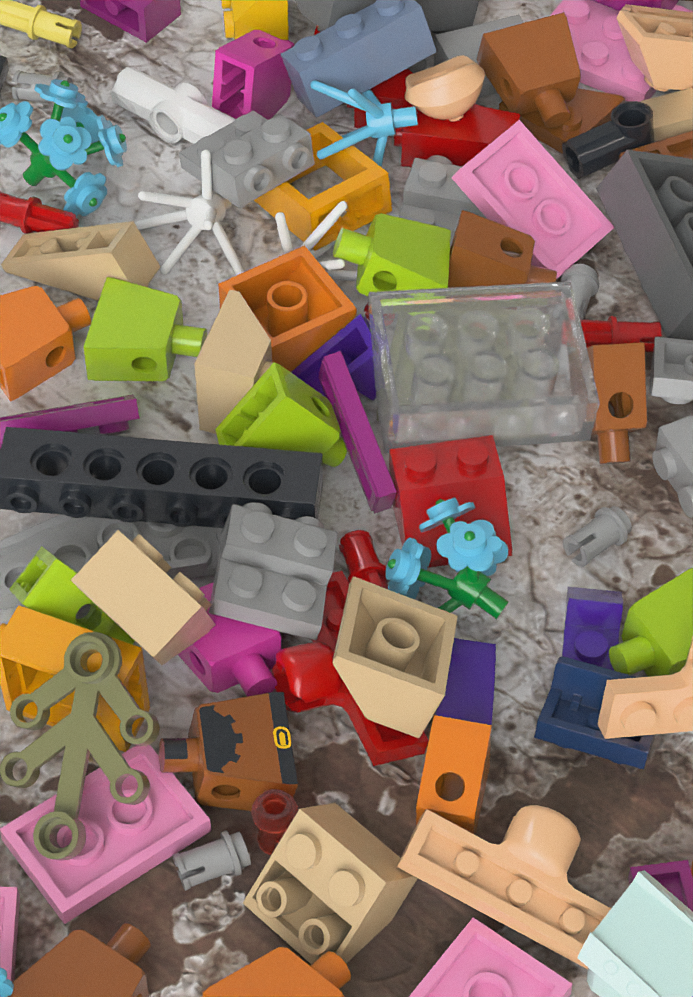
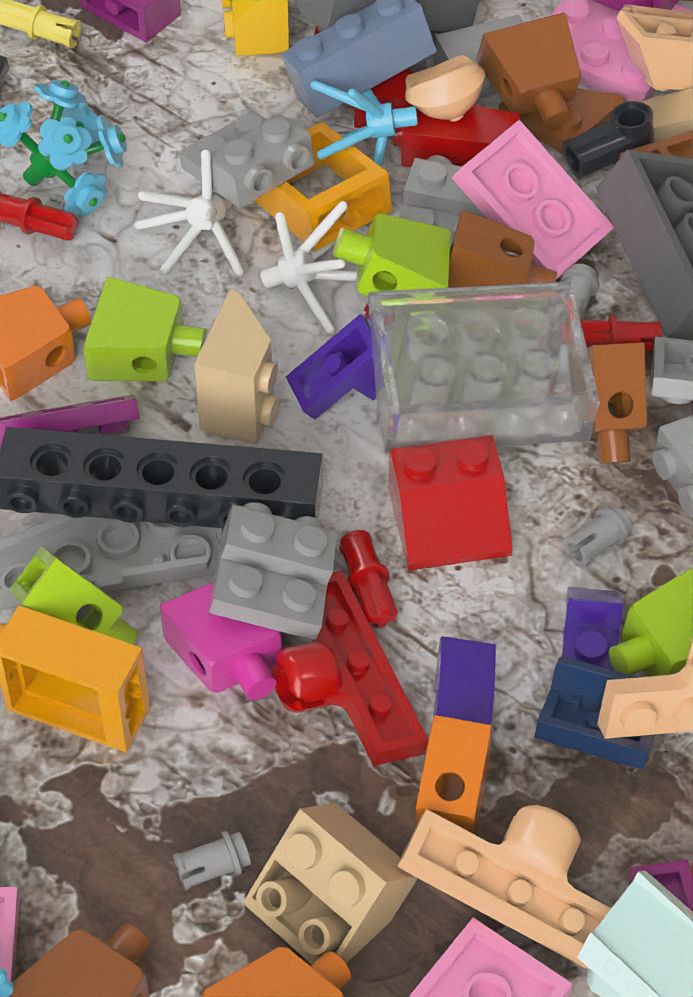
olive plant [0,632,160,861] -> none
bright pink plate [0,745,211,924] -> none
tan slope [1,221,161,301] -> none
light grey pin [12,70,73,107] -> none
tan slope [71,530,216,665] -> none
white piece [111,67,236,144] -> none
dark orange torso [159,692,298,815] -> none
dark pink torso [212,30,295,120] -> none
lime torso [215,362,347,467] -> none
orange slope [218,245,357,372] -> none
clear red pin [251,789,298,855] -> none
magenta tile [318,351,397,514] -> none
tan slope [332,576,458,738] -> none
medium azure plant [386,498,509,620] -> none

